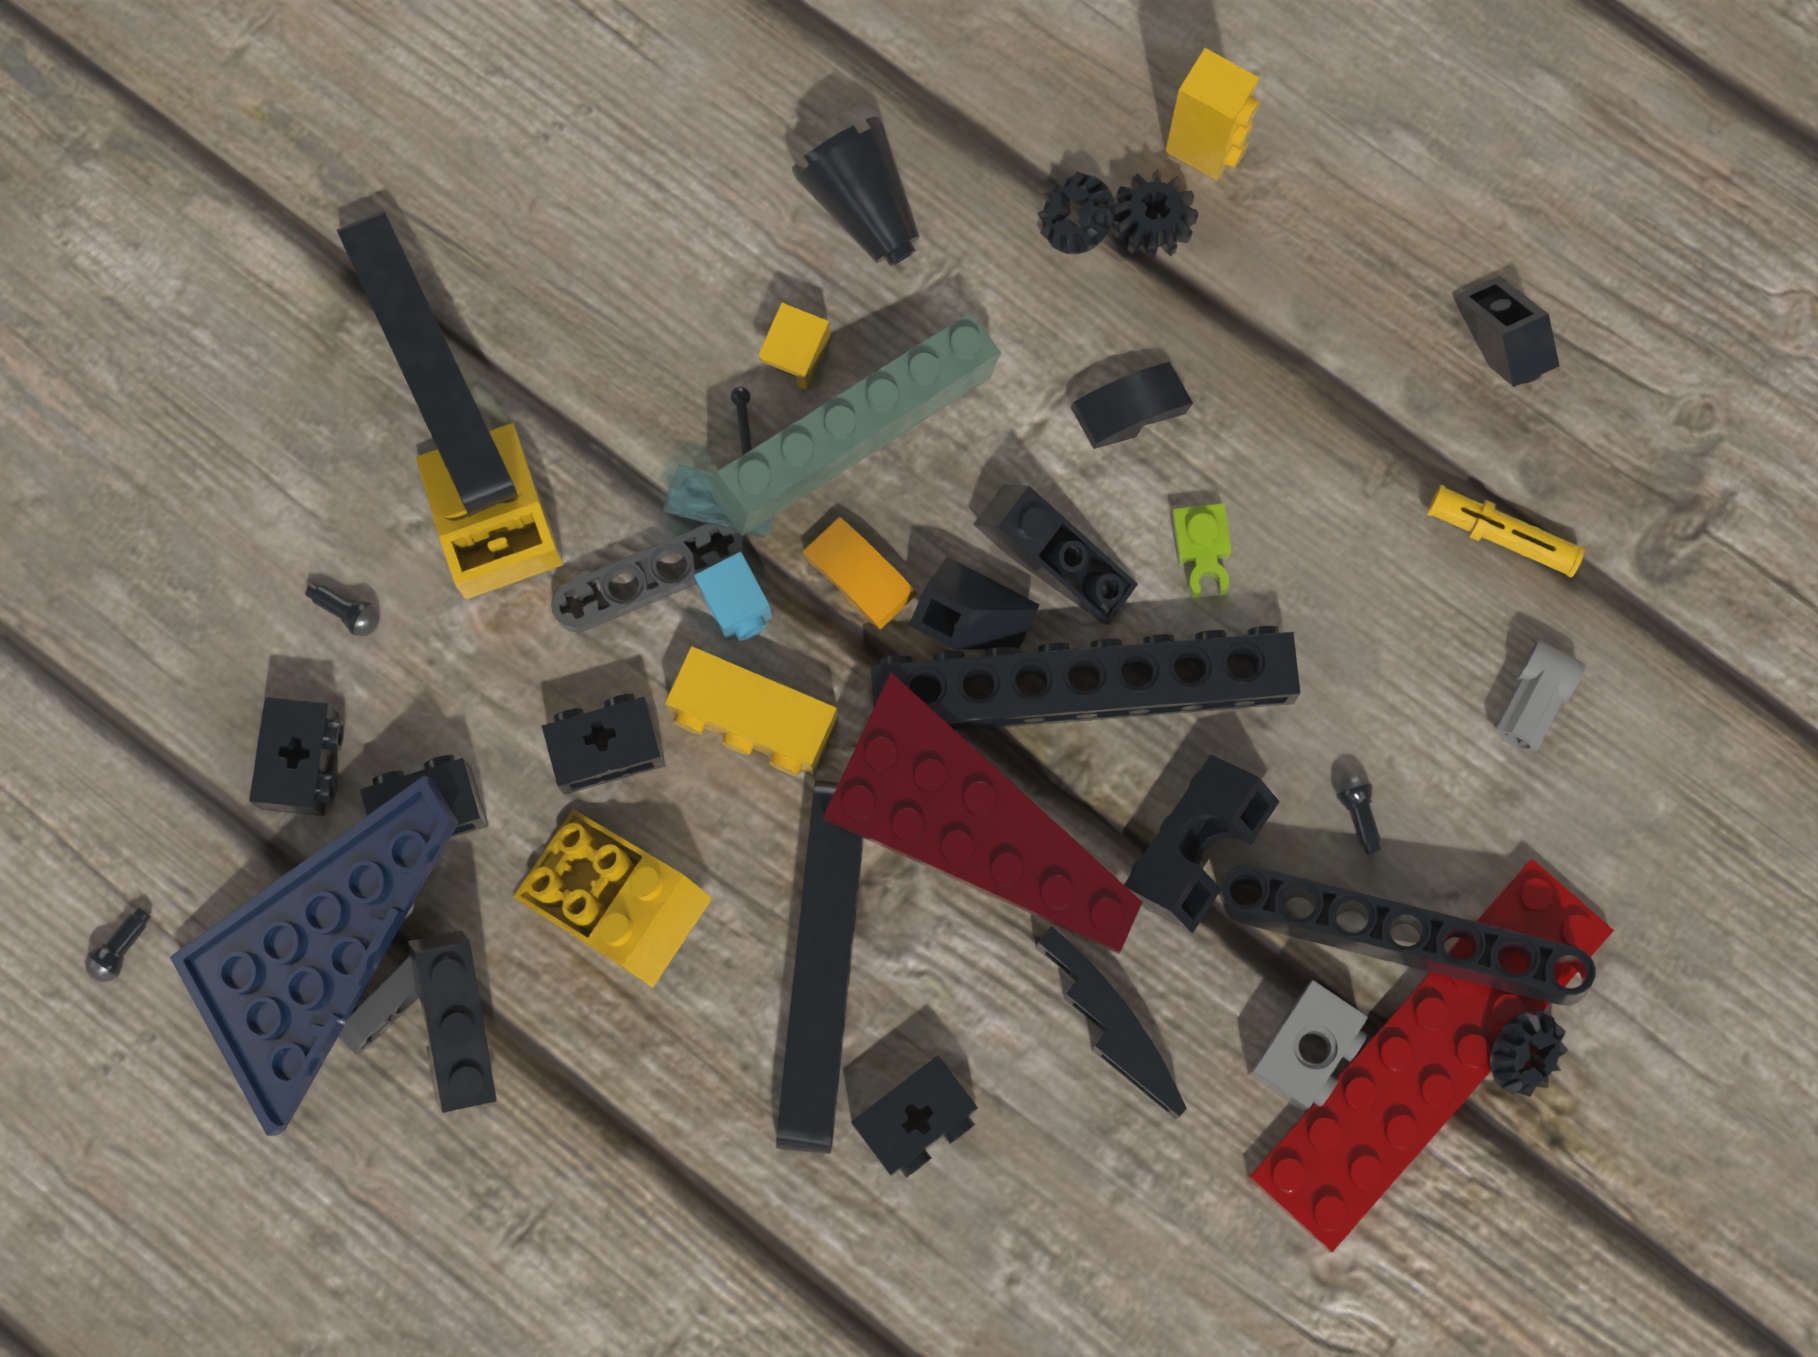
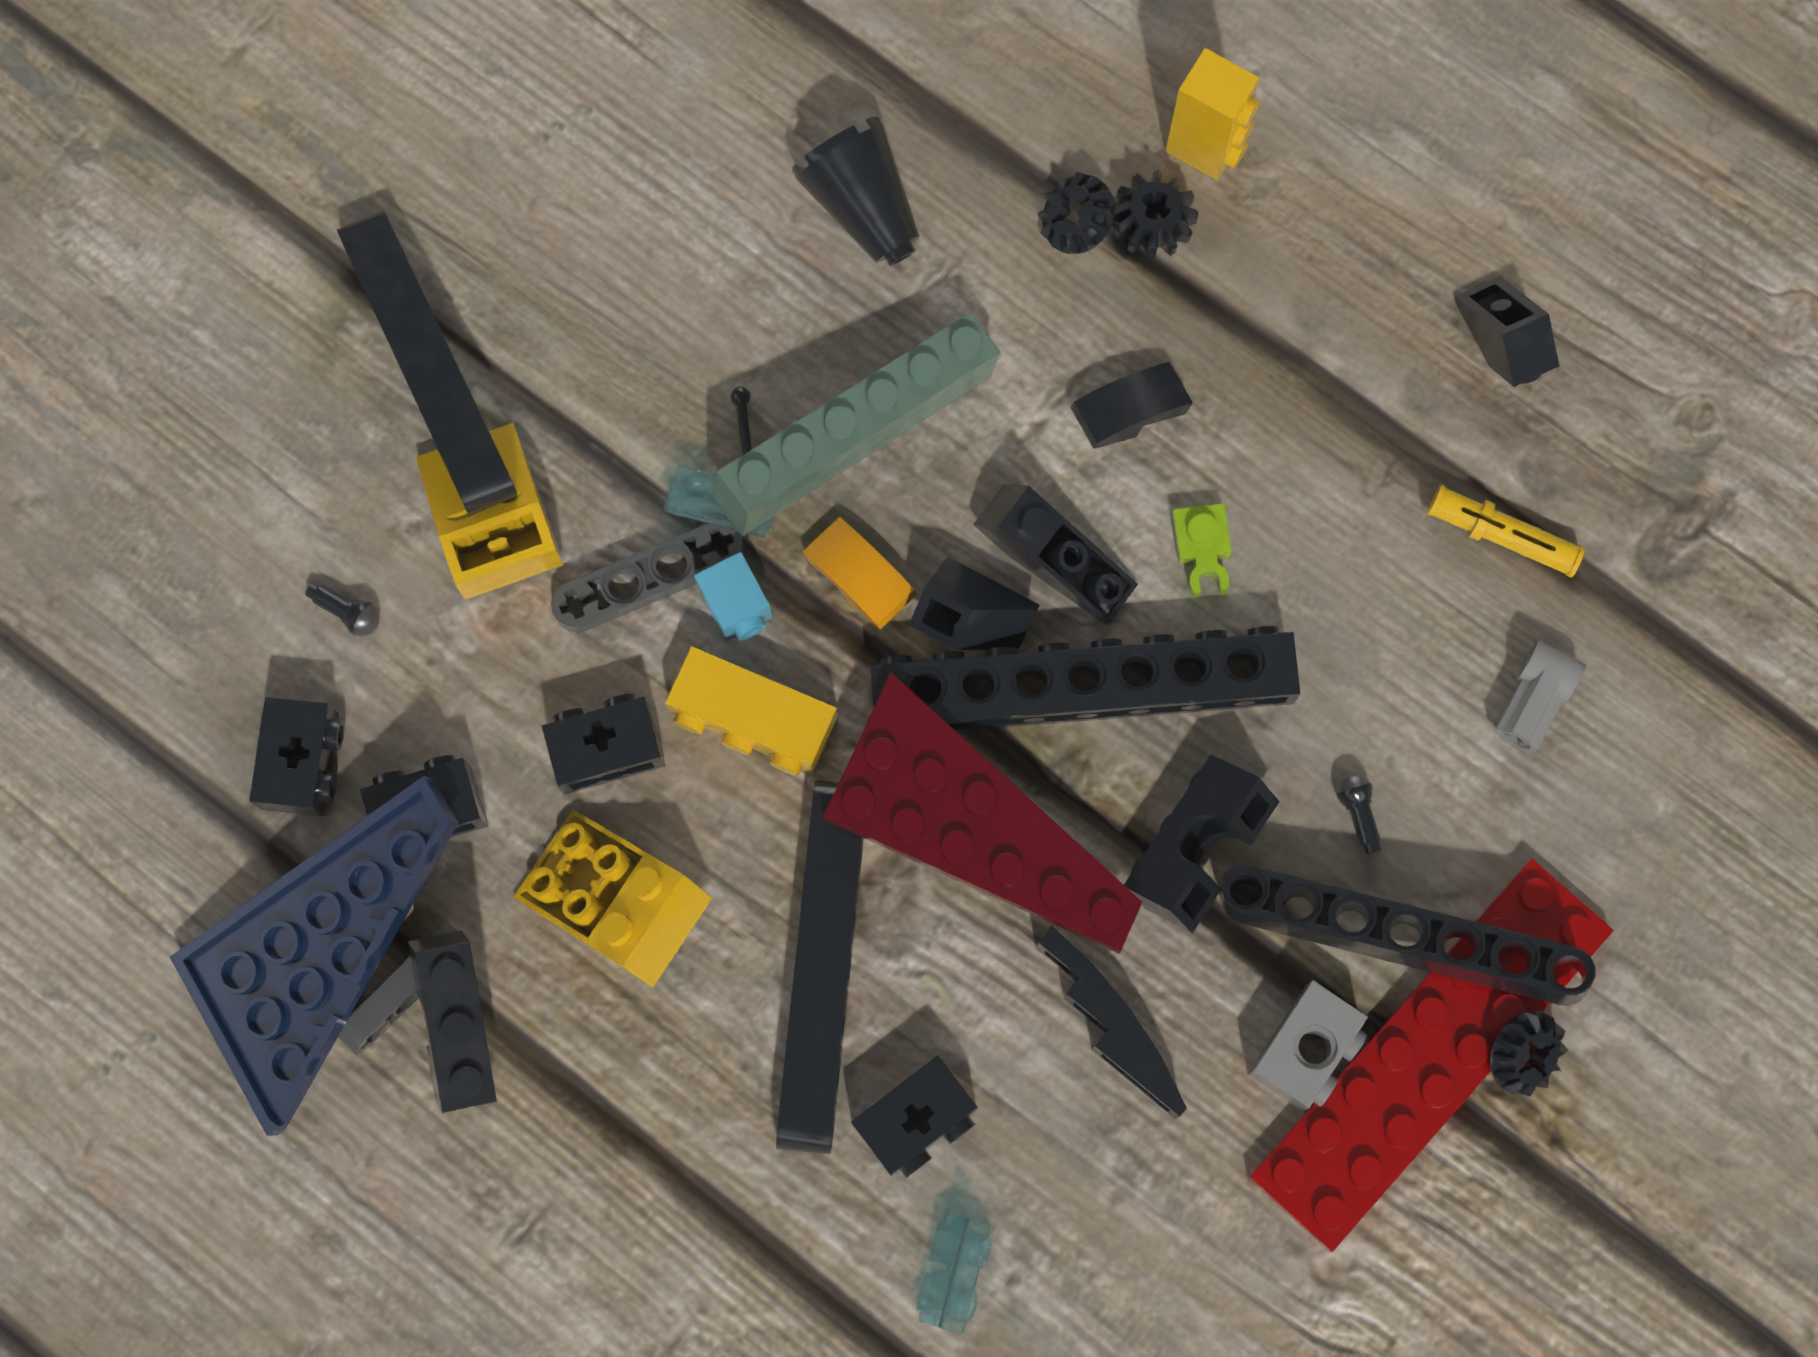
black piece [85,908,151,982] -> none
yellow panel [759,302,831,390] -> none
none -> clear light blue hinge [916,1213,991,1333]

